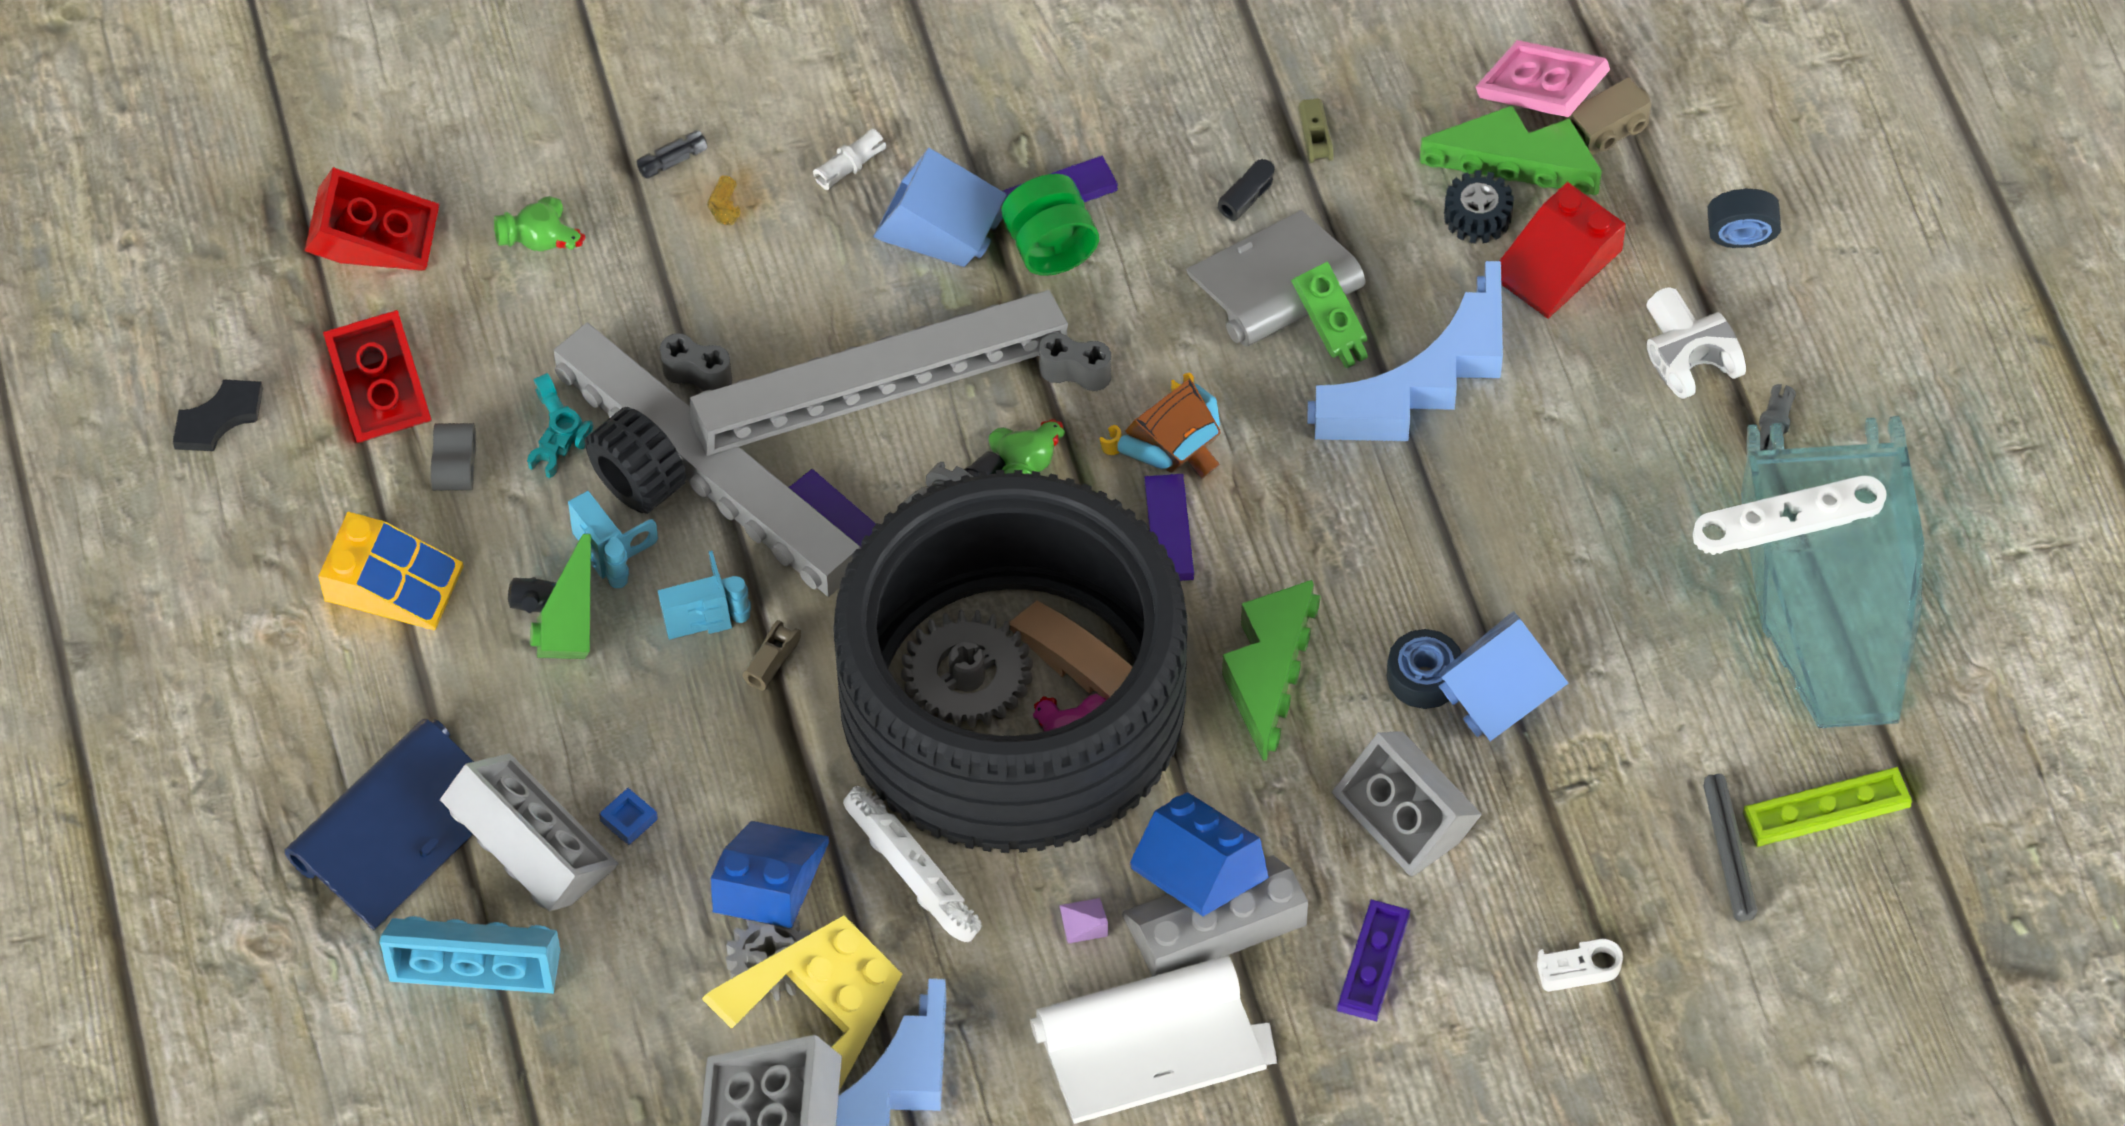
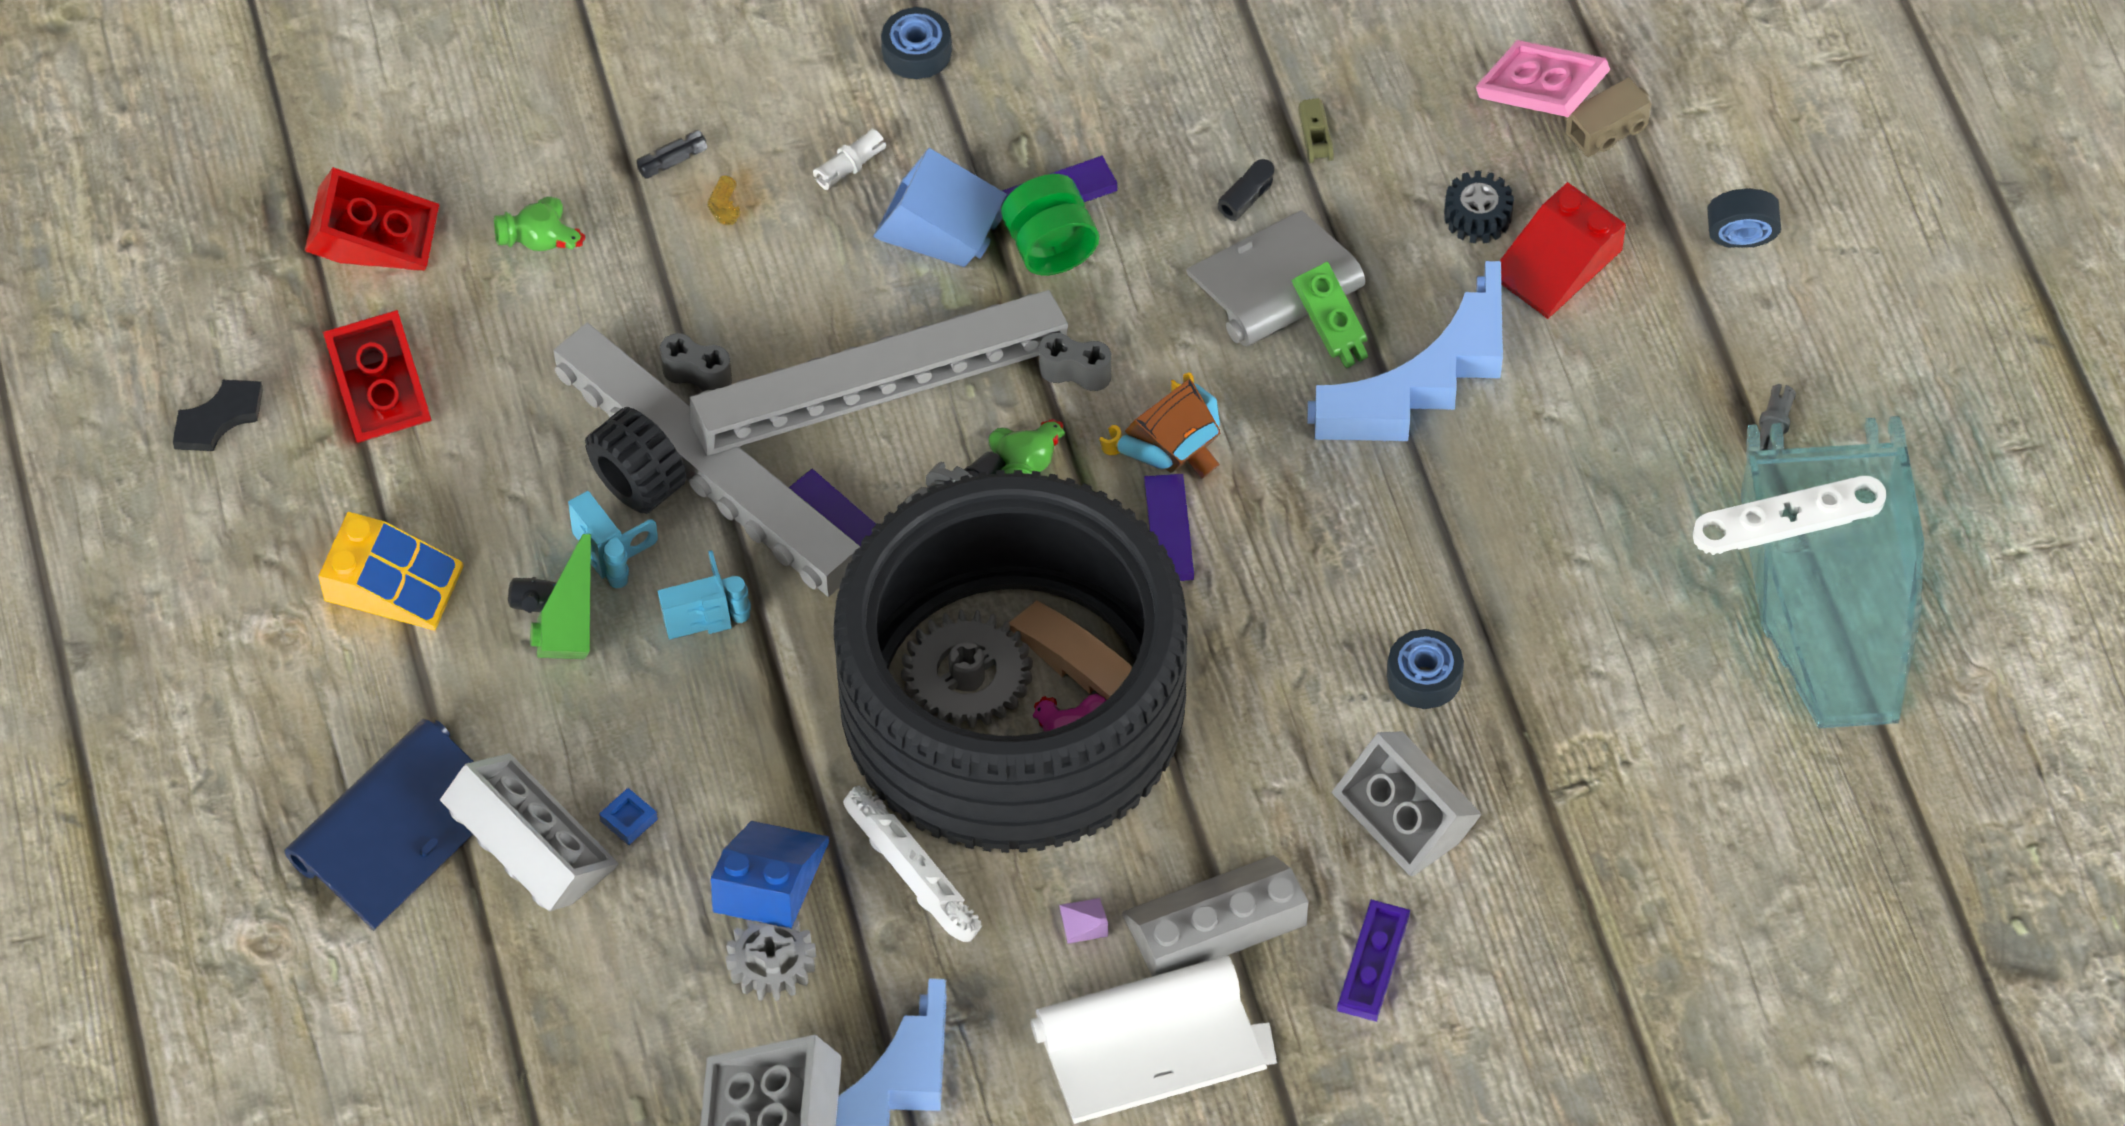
medium azure slope [380,916,561,994] -> none
dark grey axle [431,423,476,491] -> none
teal piece [527,373,594,478] -> none
light yellow wing [702,915,903,1091] -> none
dark tan bar [742,620,801,691] -> none
blue slope [1130,792,1269,916] -> none
bright green slope [1222,580,1321,761] -> none
bright green slope [1419,106,1602,195] -> none
slope [1439,611,1568,741] -> none
white piece [1537,939,1623,991] -> none
white connector [1646,287,1746,399] -> none
dark grey axle [1703,773,1757,922] -> none
lime tile [1743,767,1912,847] -> none
none -> black wheel [881,7,952,80]

